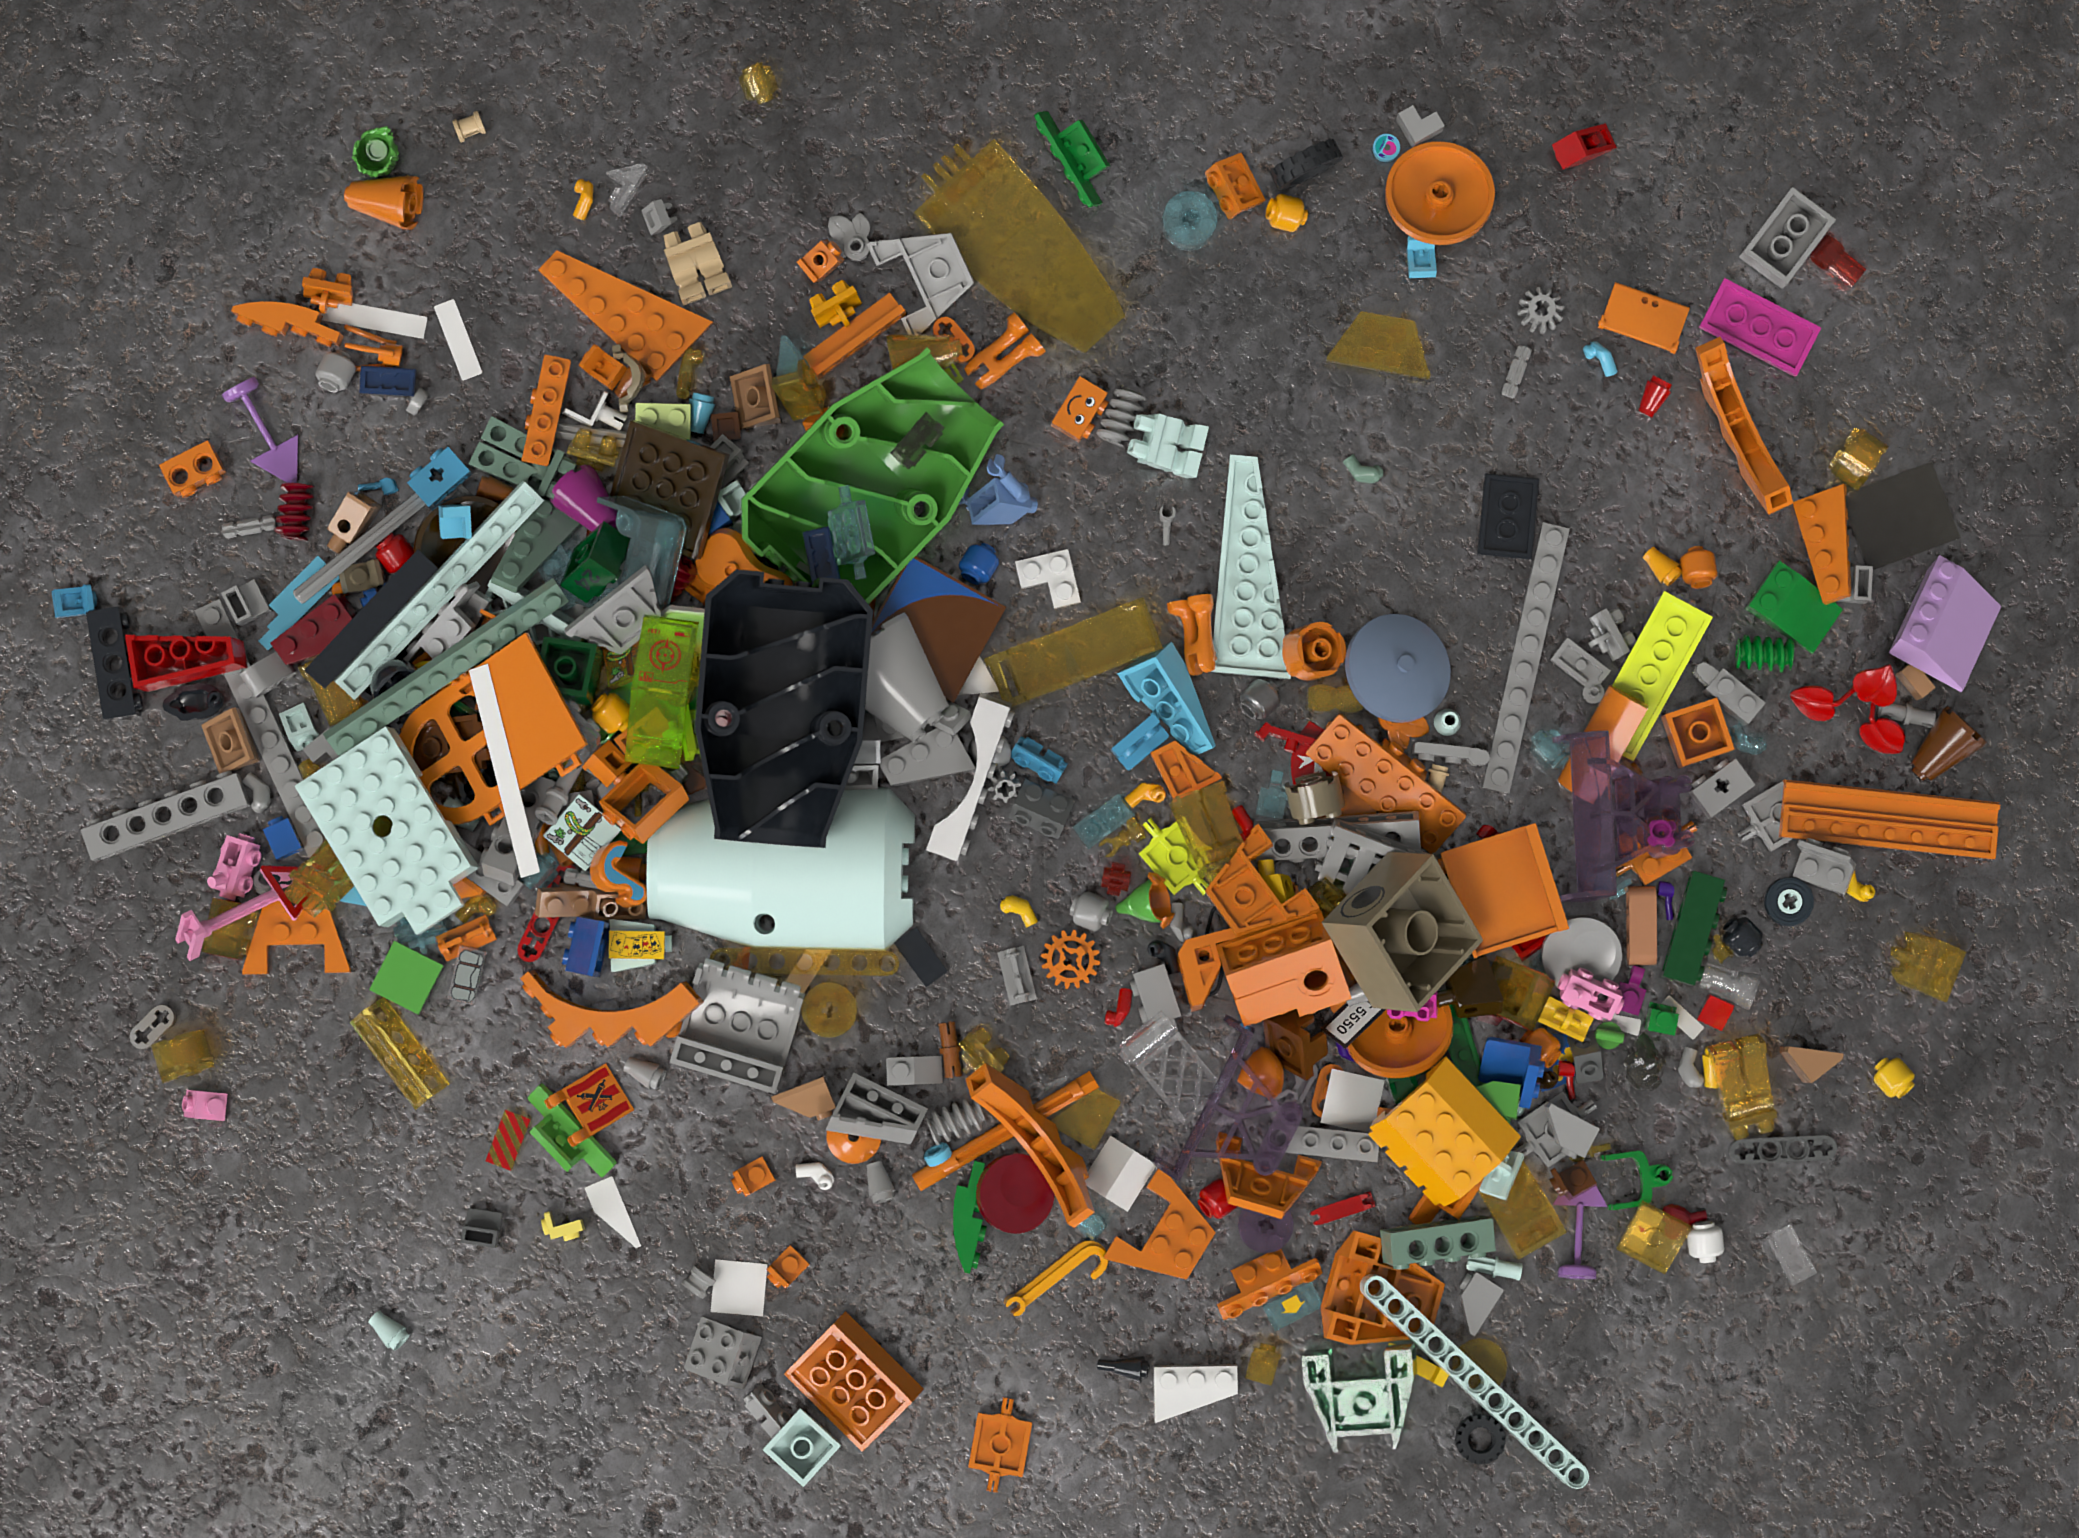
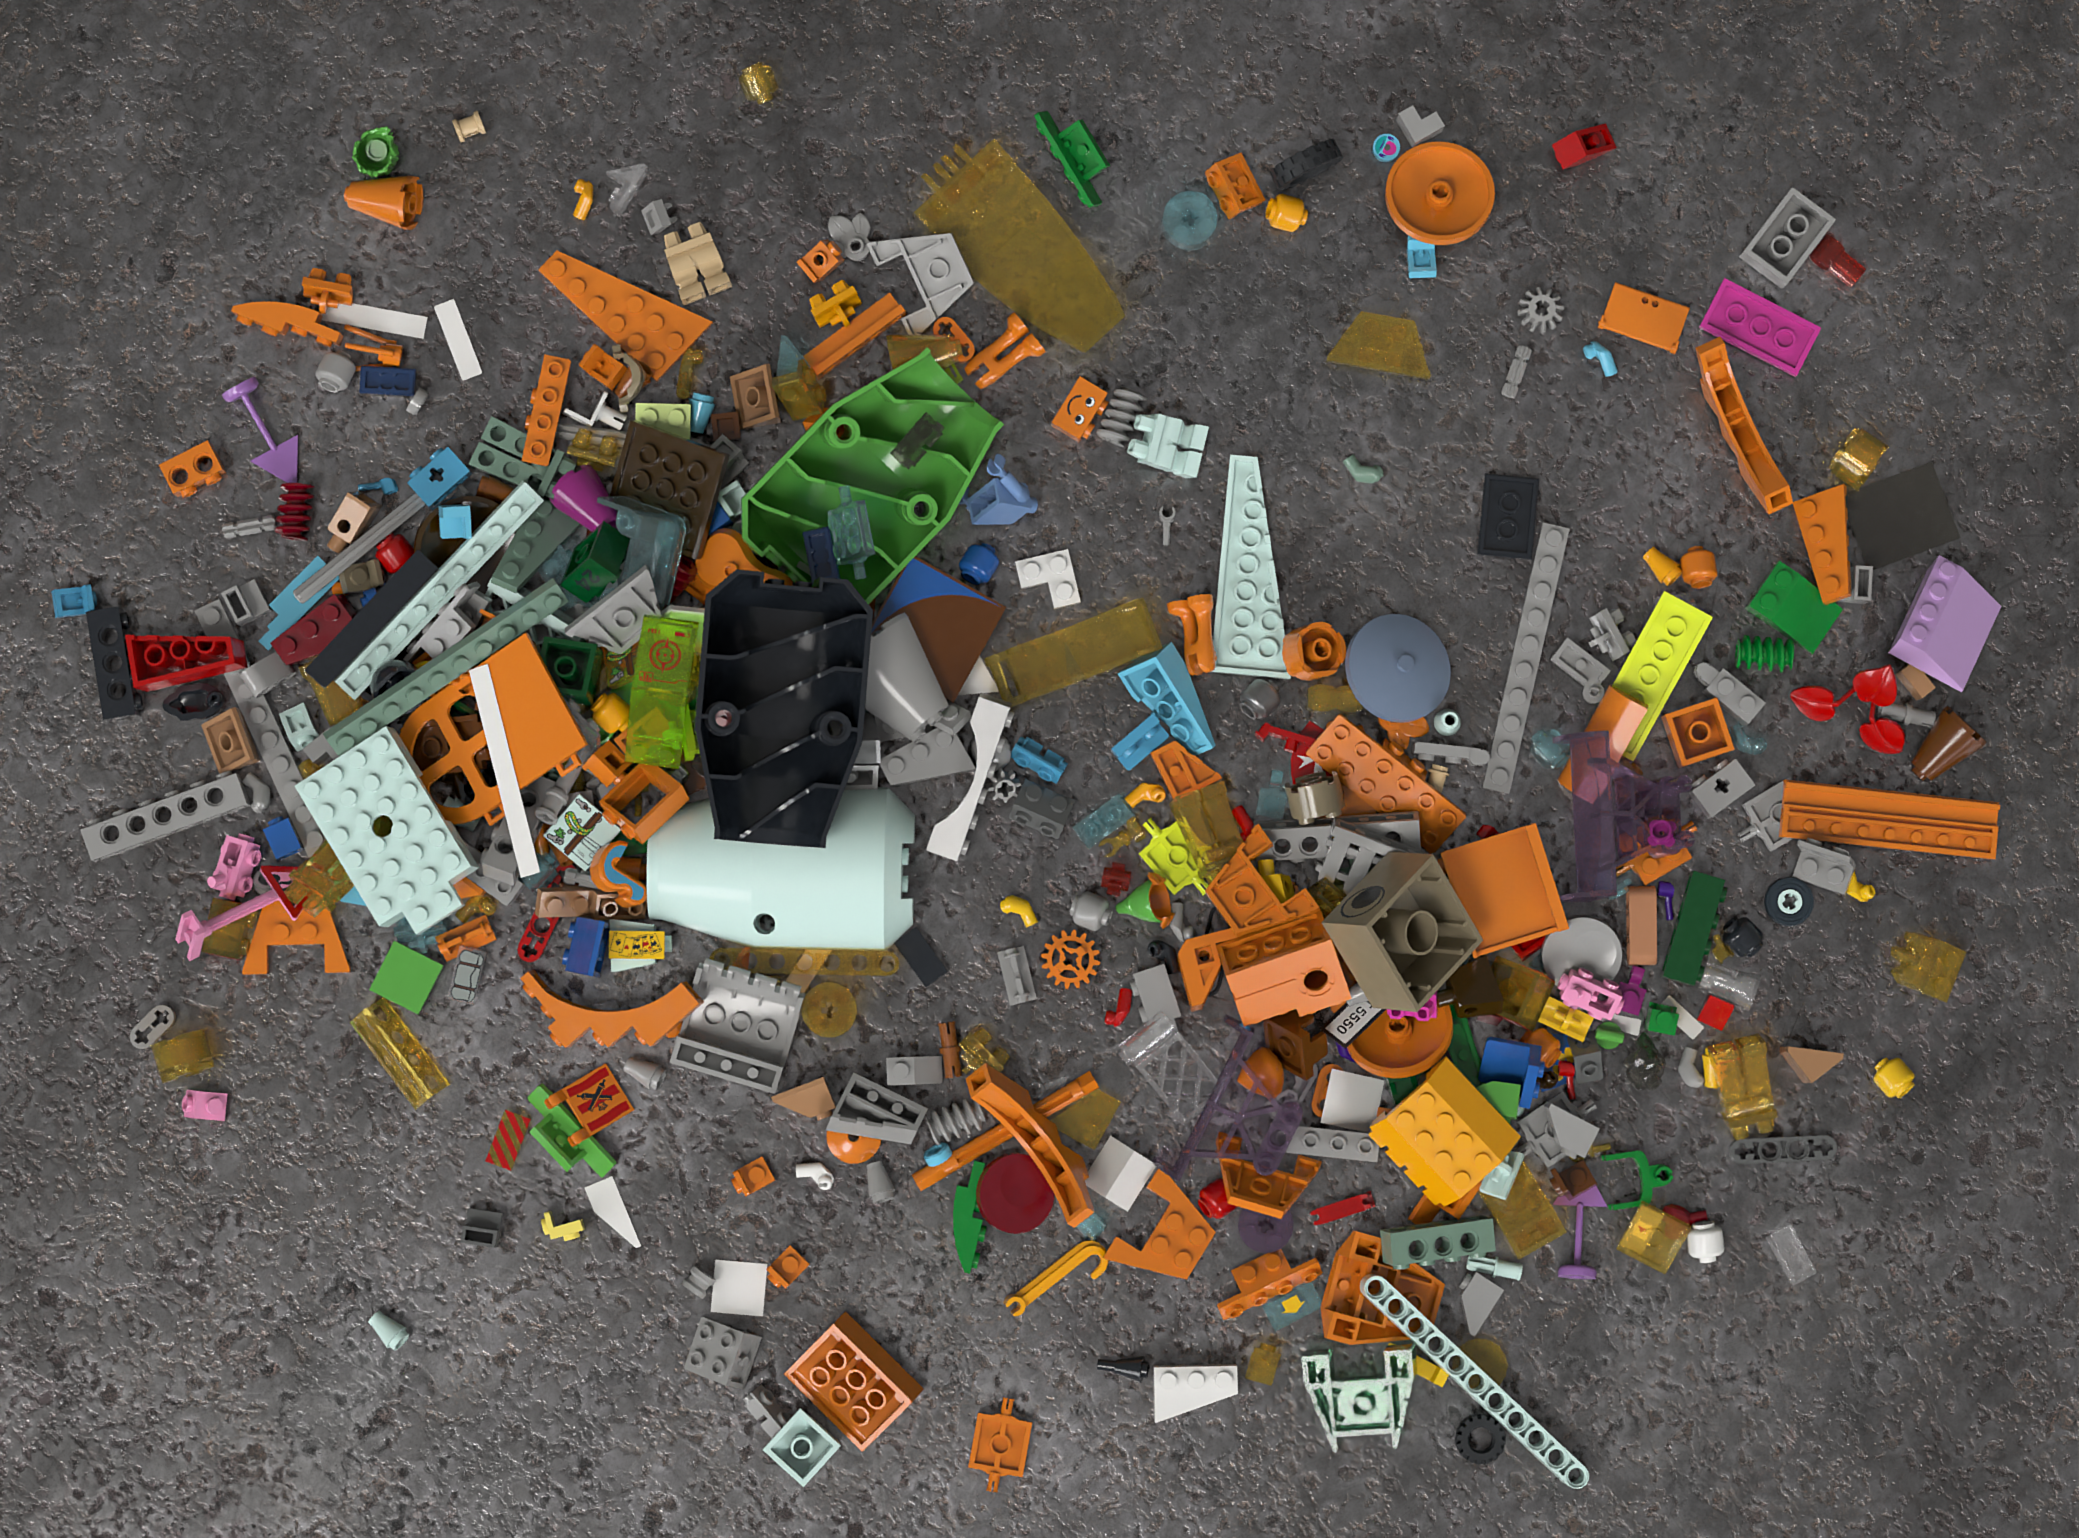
red cone [1638,375,1672,418] -> none

